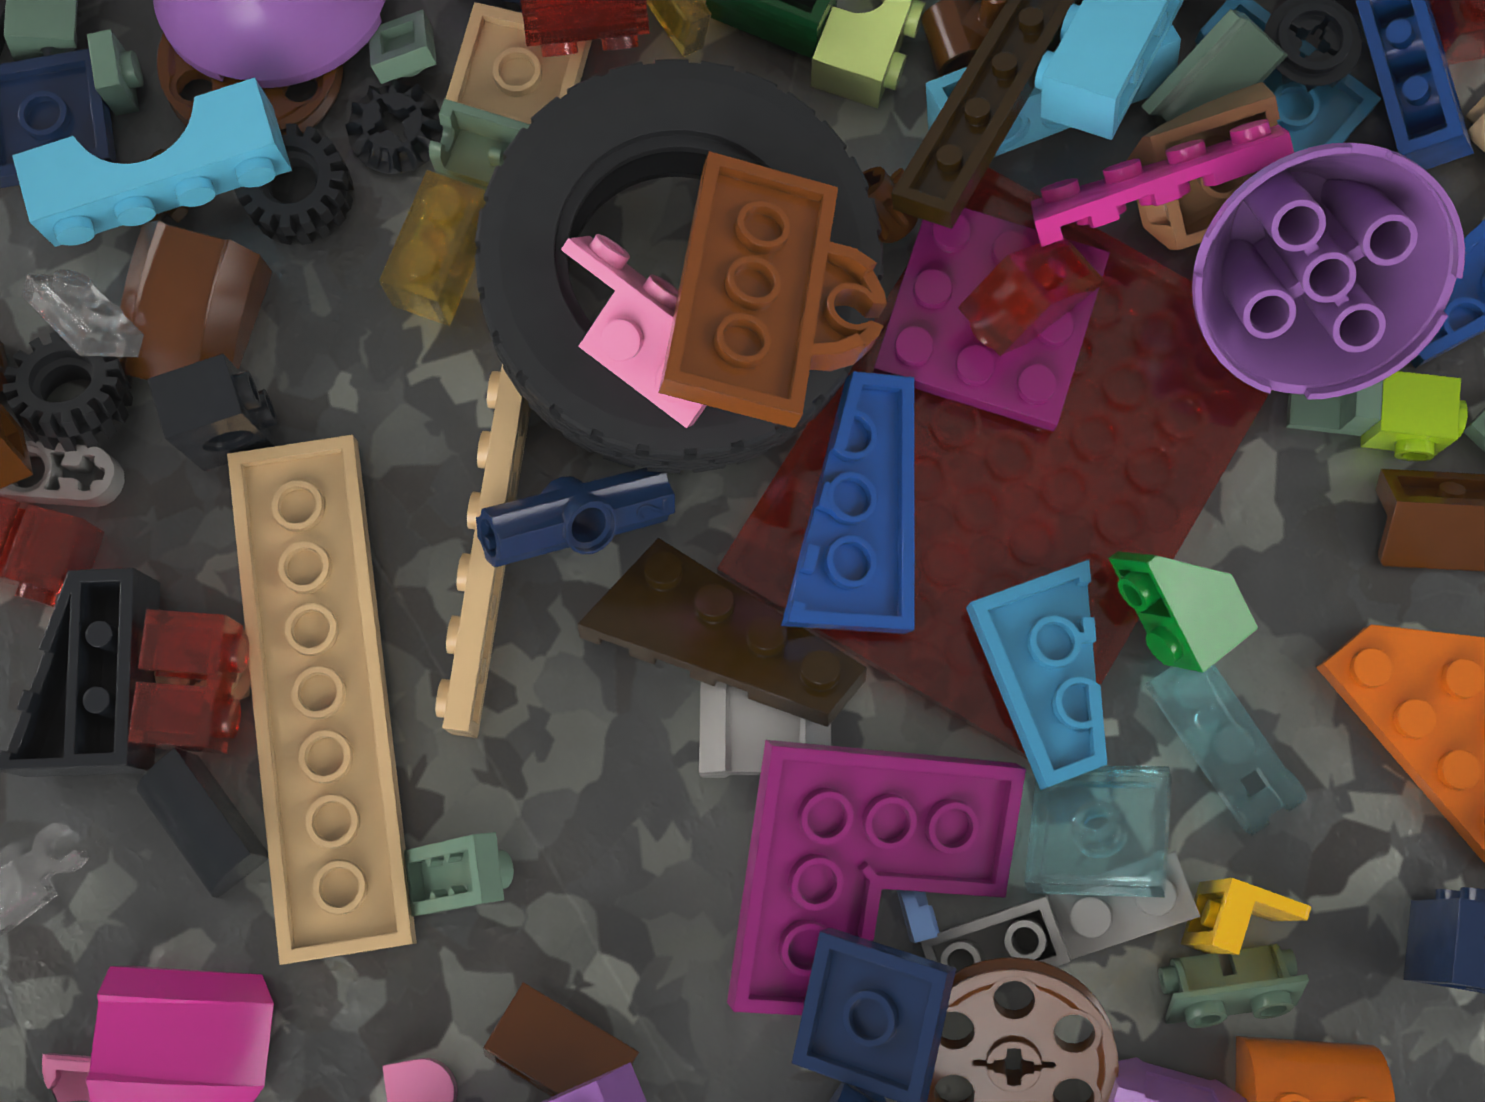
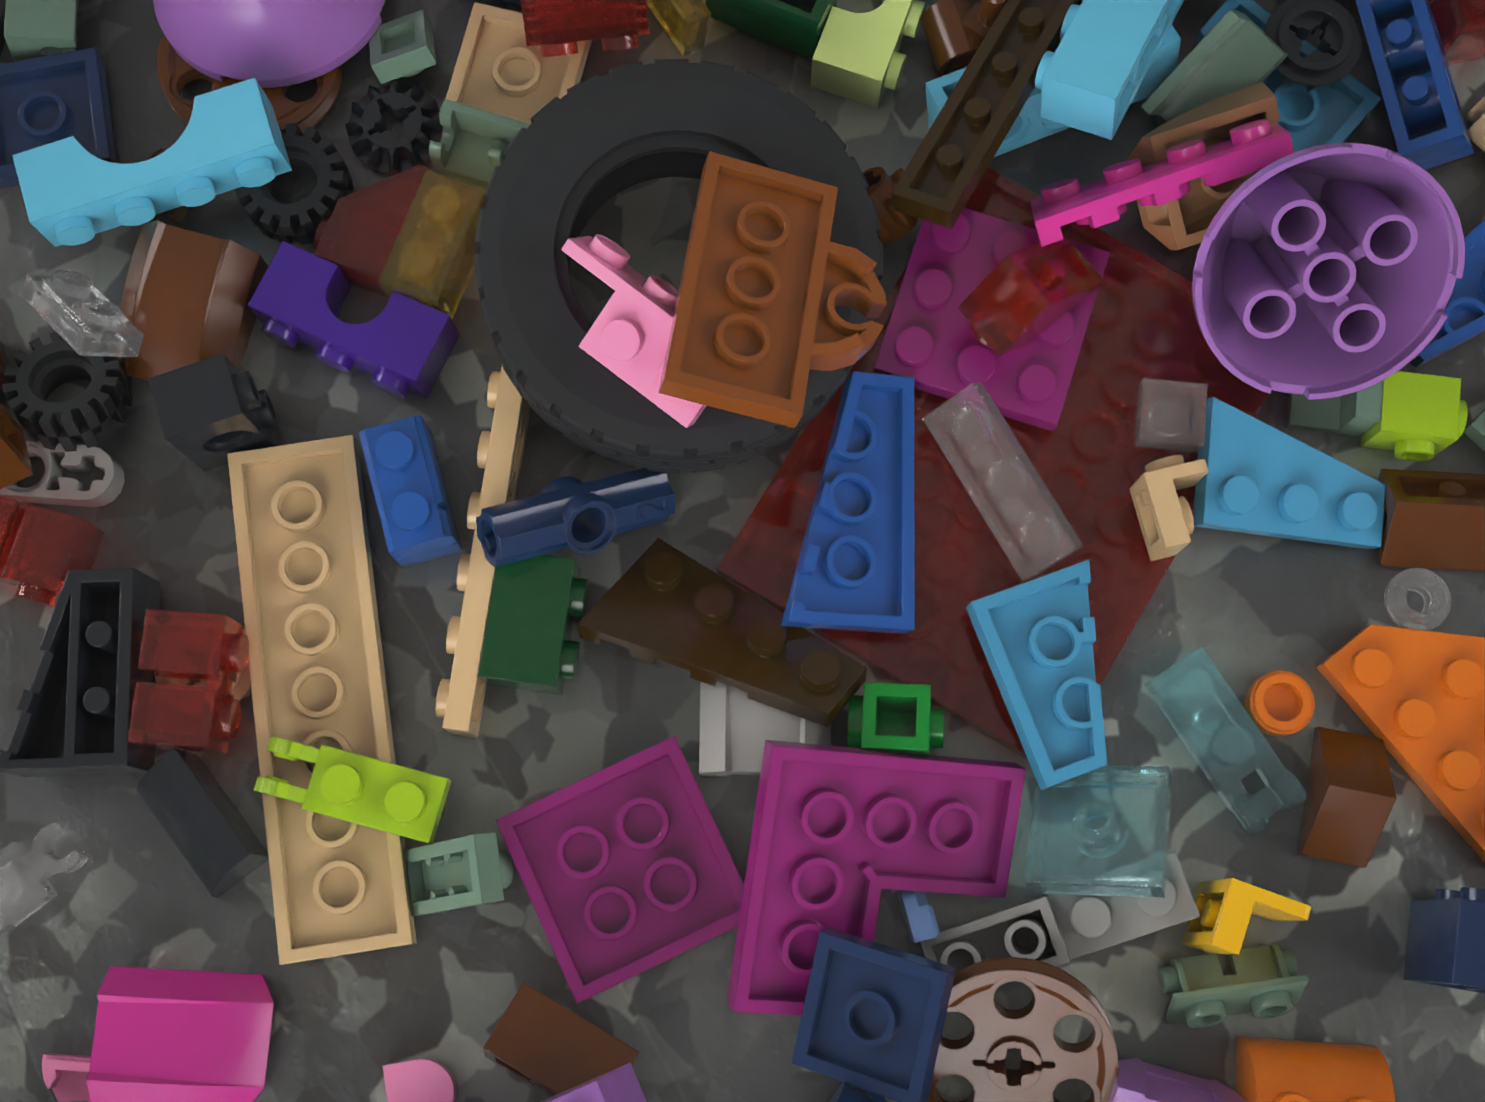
sand green plate [87,29,144,116] -> none
slope [1108,551,1258,673] -> none
none -> dark purple arch [248,241,460,399]
none -> lime hinge [253,736,452,844]
none -> clear red slope [314,165,441,298]
none -> blue brick [359,415,463,567]
none -> dark green brick [478,555,589,695]
none -> magenta plate [496,736,744,1004]
none -> green brick [848,682,944,756]
none -> clear plate [923,382,1084,582]
none -> tan bracket [1129,455,1209,561]
none -> clear plate [1134,378,1208,452]
none -> dark azure wing [1193,397,1386,549]
none -> orange tile [1244,670,1315,737]
none -> reddish brown slope [1297,727,1397,868]
none -> clear plate [1384,568,1451,631]

